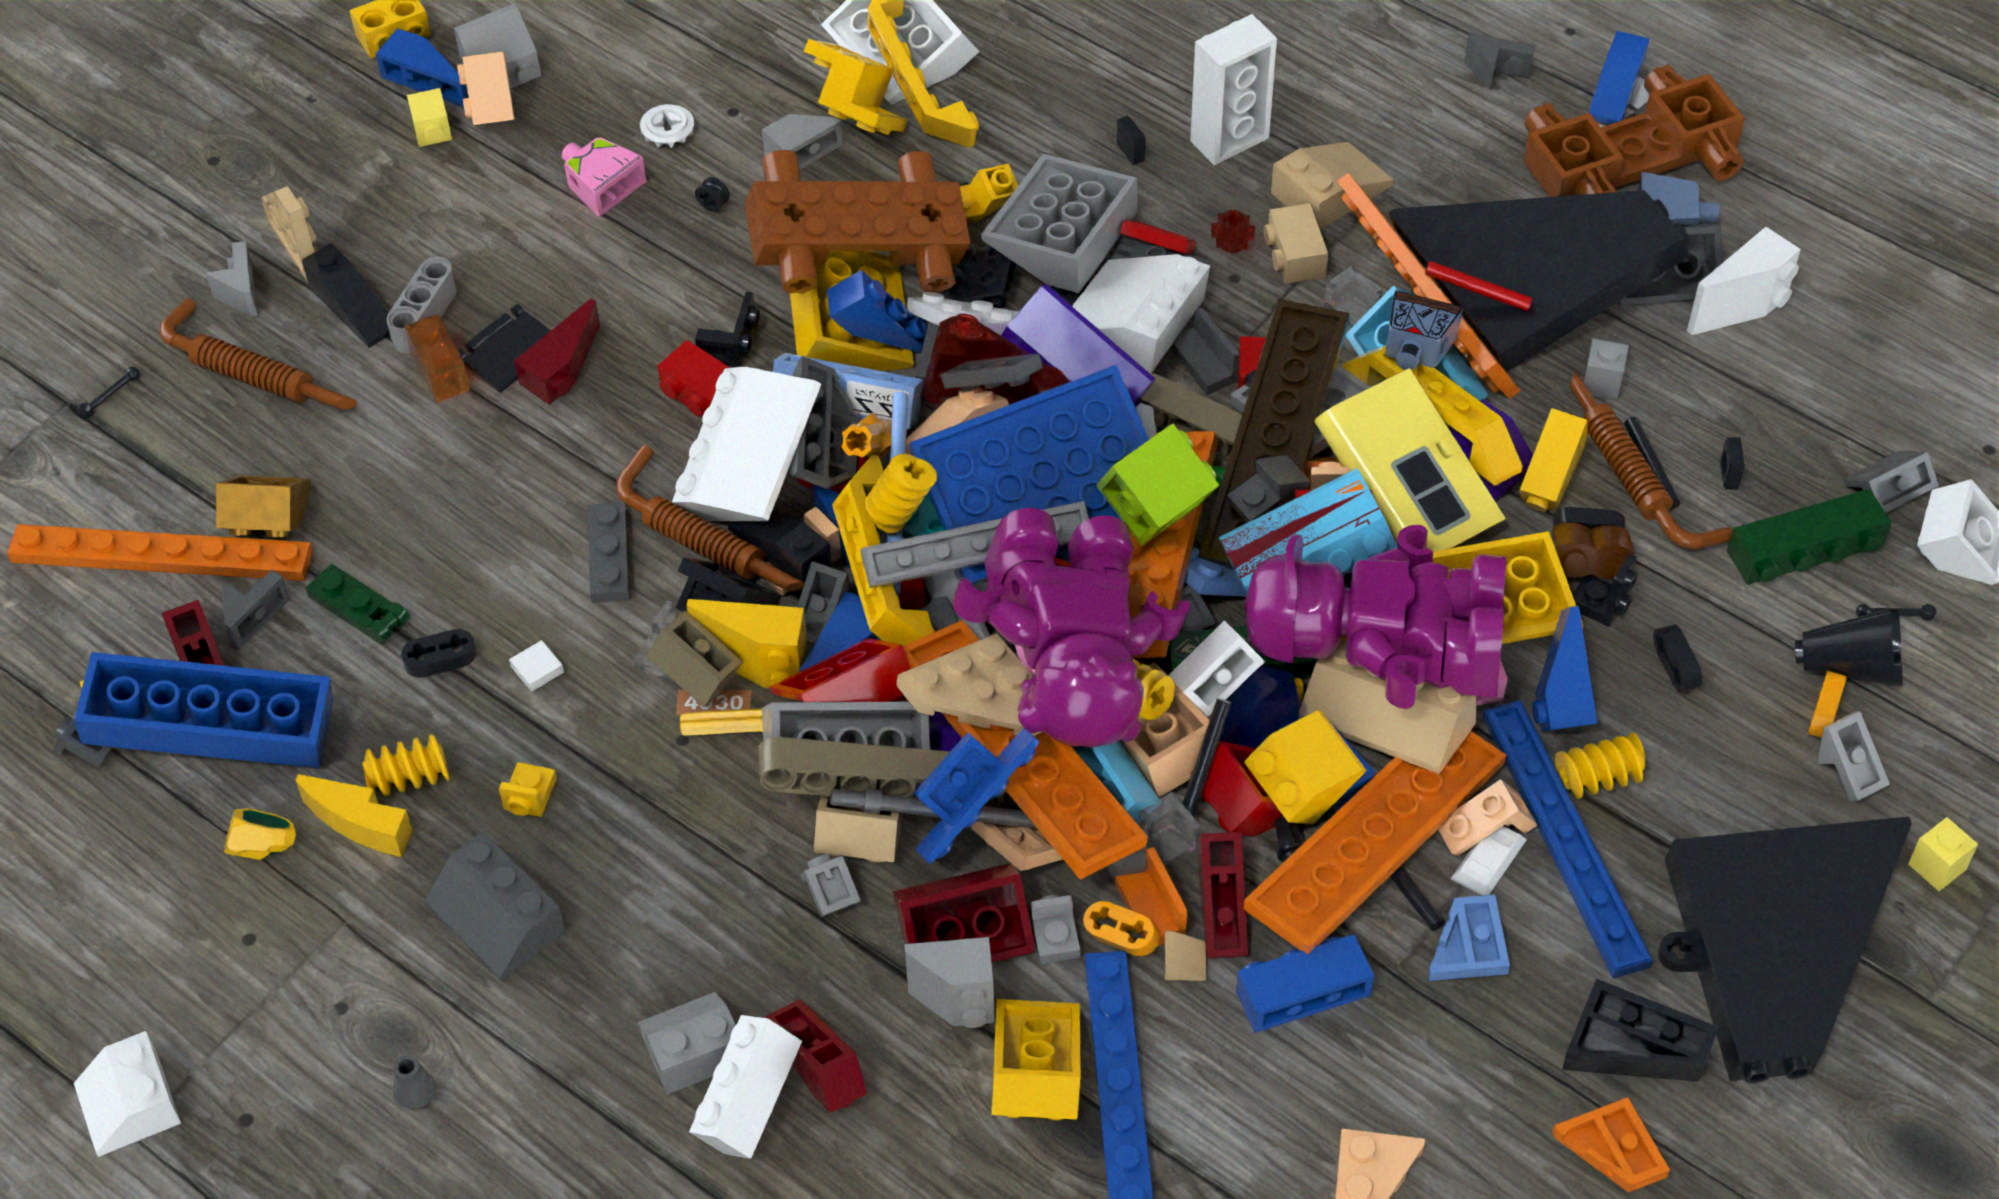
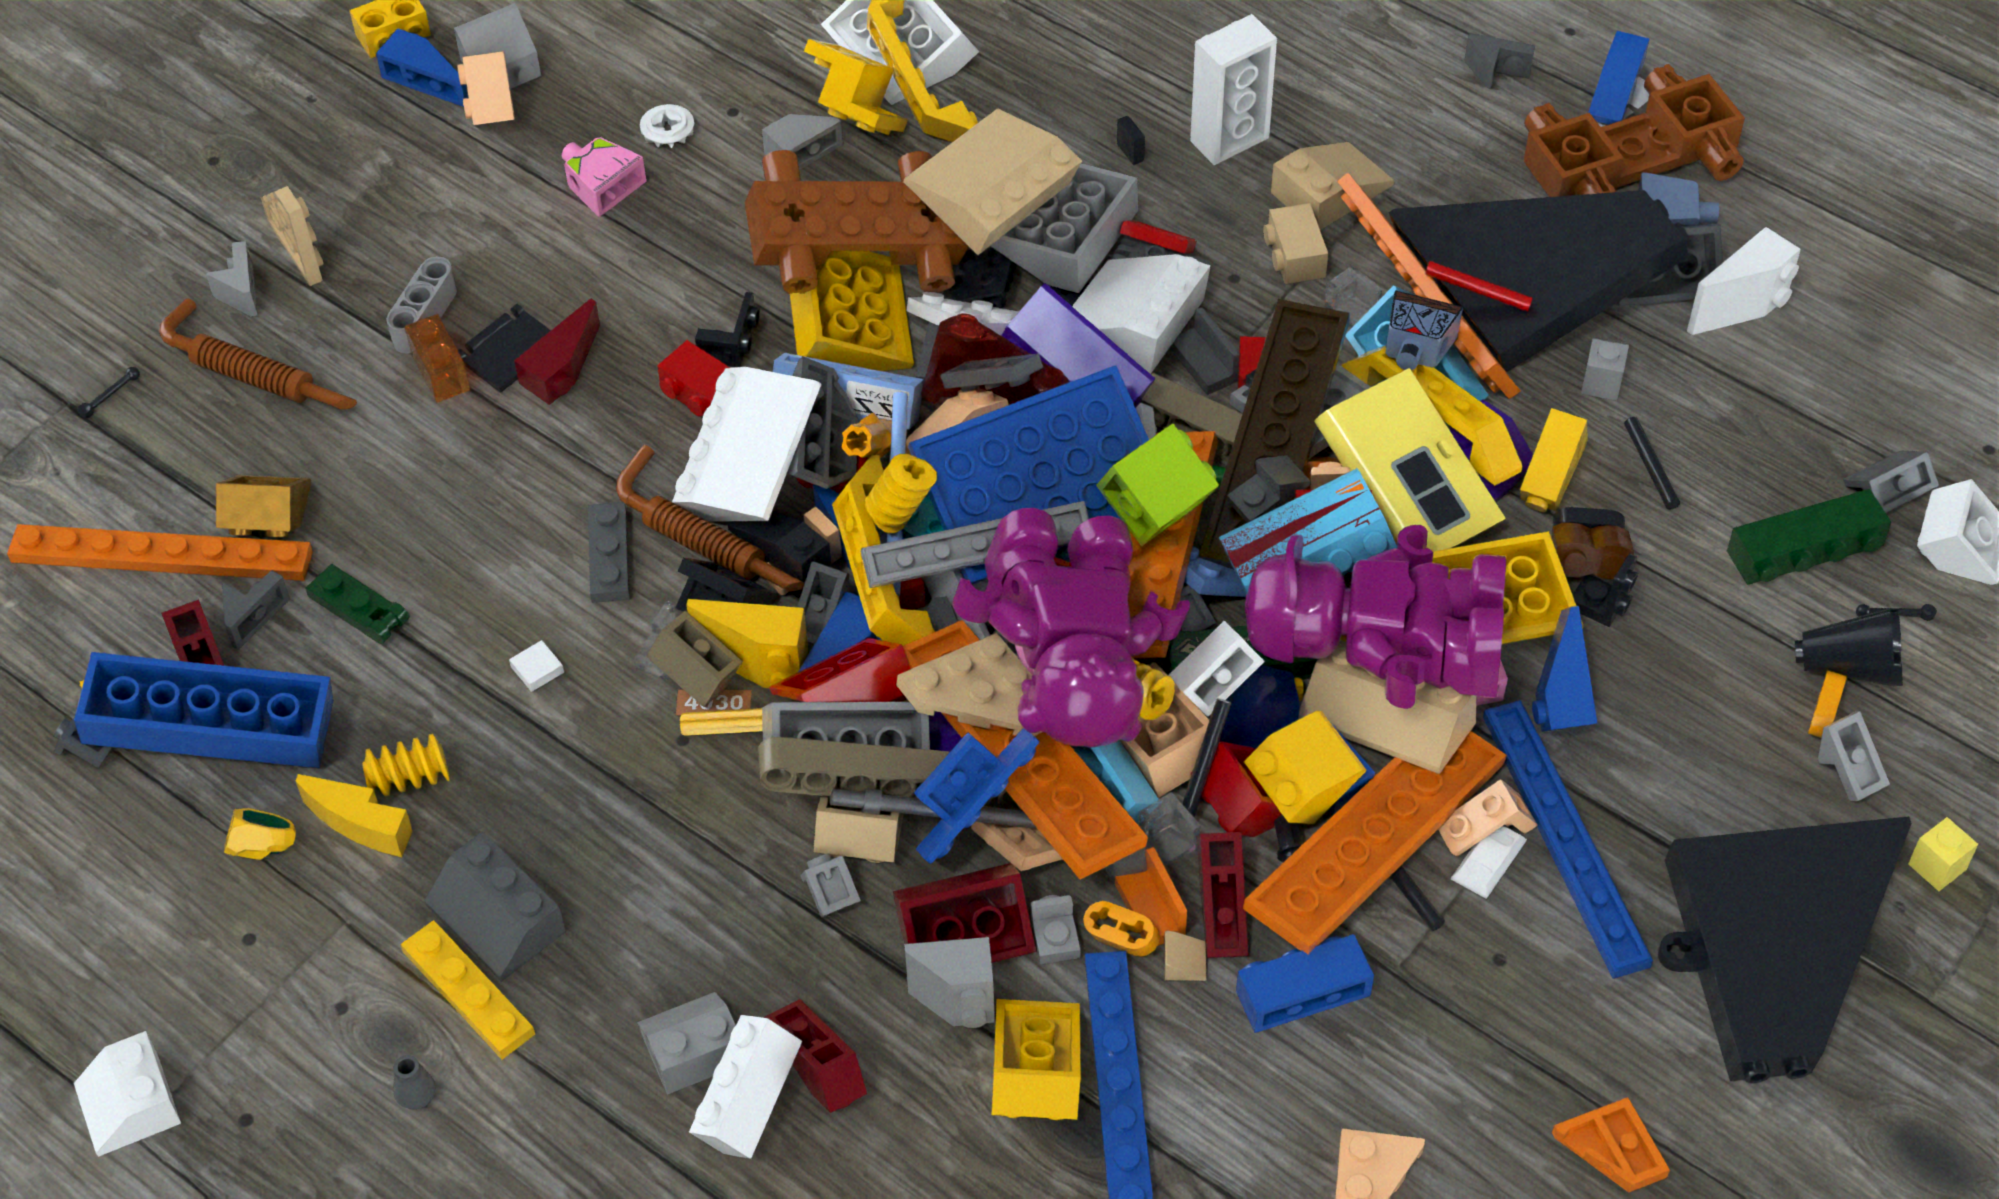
black slope [302,243,390,348] -> none
black beam [401,629,476,678] -> none
light yellow brick [407,88,452,147] -> none
yellow bracket [499,762,557,817] -> none
black bush [695,177,730,212] -> none
blue slope [827,270,927,353] -> none
clear red gear [1211,210,1255,253] -> none
medium blue wing [1428,894,1510,981] -> none
yellow piece [1555,732,1645,799] -> none
black wedge [1562,979,1719,1082] -> none
dark orange piece [1569,371,1732,549] -> none
black beam [1653,624,1702,693] -> none
black tile [1720,437,1745,490] -> none
none -> yellow plate [400,920,535,1060]
none -> tan slope [903,109,1082,255]

